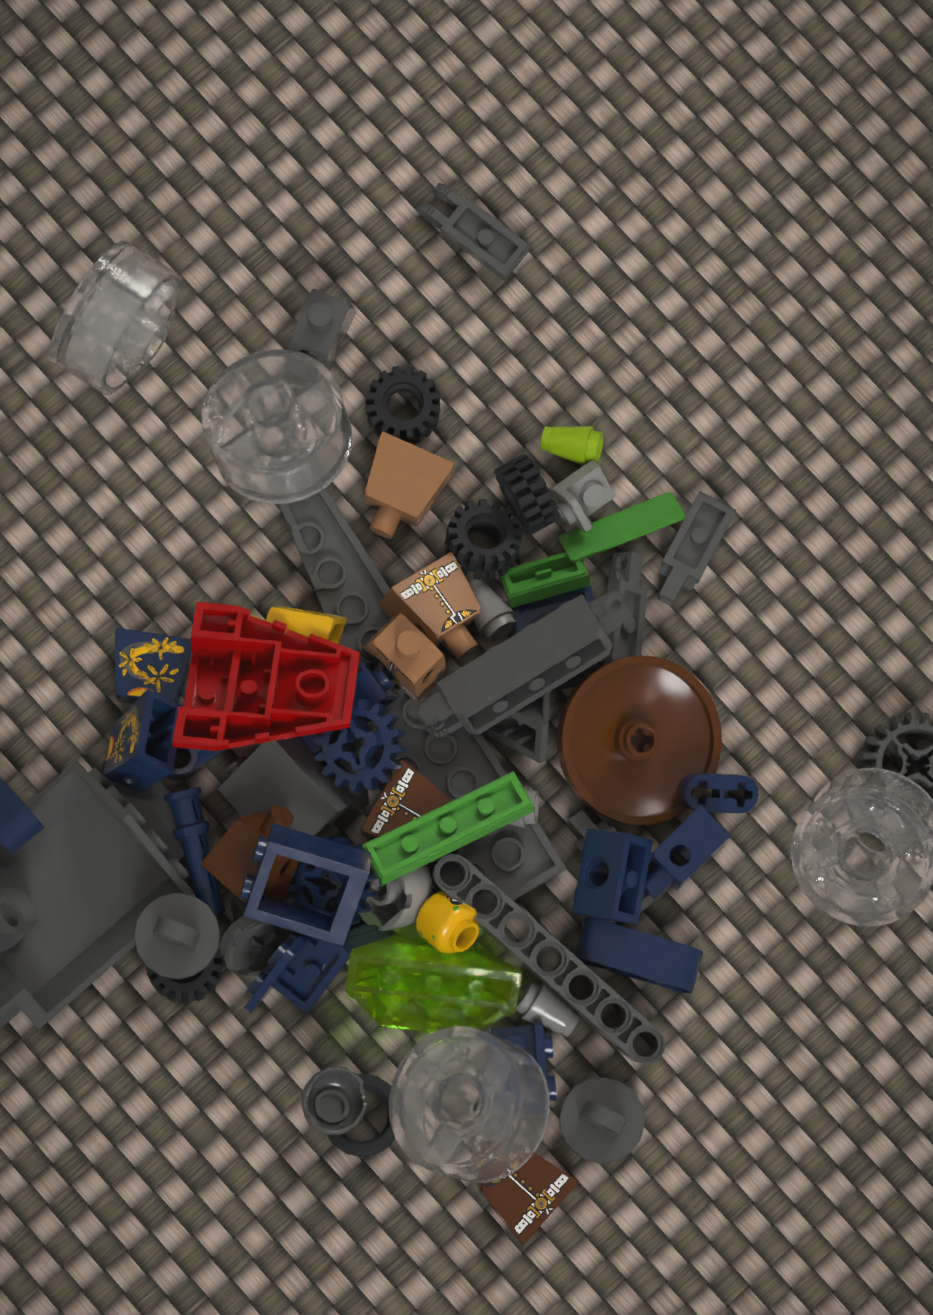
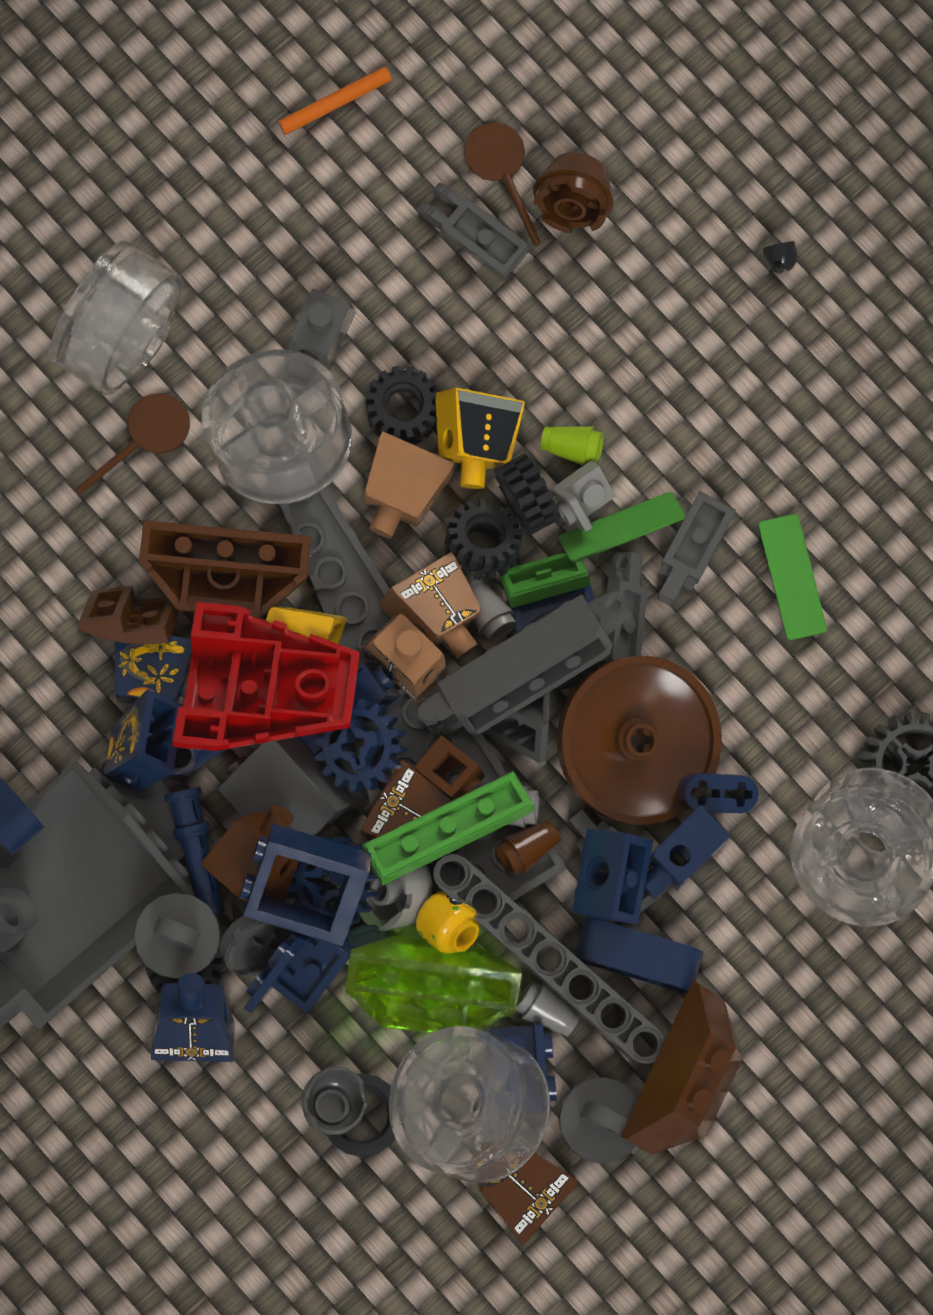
none -> reddish brown piece [75,394,190,495]
none -> reddish brown slope [78,586,179,644]
none -> reddish brown wedge [139,520,311,619]
none -> dark blue torso [151,973,235,1062]
none -> orange bar [278,66,392,135]
none -> reddish brown brick [414,736,485,801]
none -> torso [436,388,525,489]
none -> reddish brown piece [464,122,541,246]
none -> reddish brown cone [495,820,561,876]
none -> reddish brown cone [533,152,613,233]
none -> reddish brown wedge [621,981,743,1155]
none -> bright green piece [758,514,827,641]
none -> black hinge [763,241,797,273]

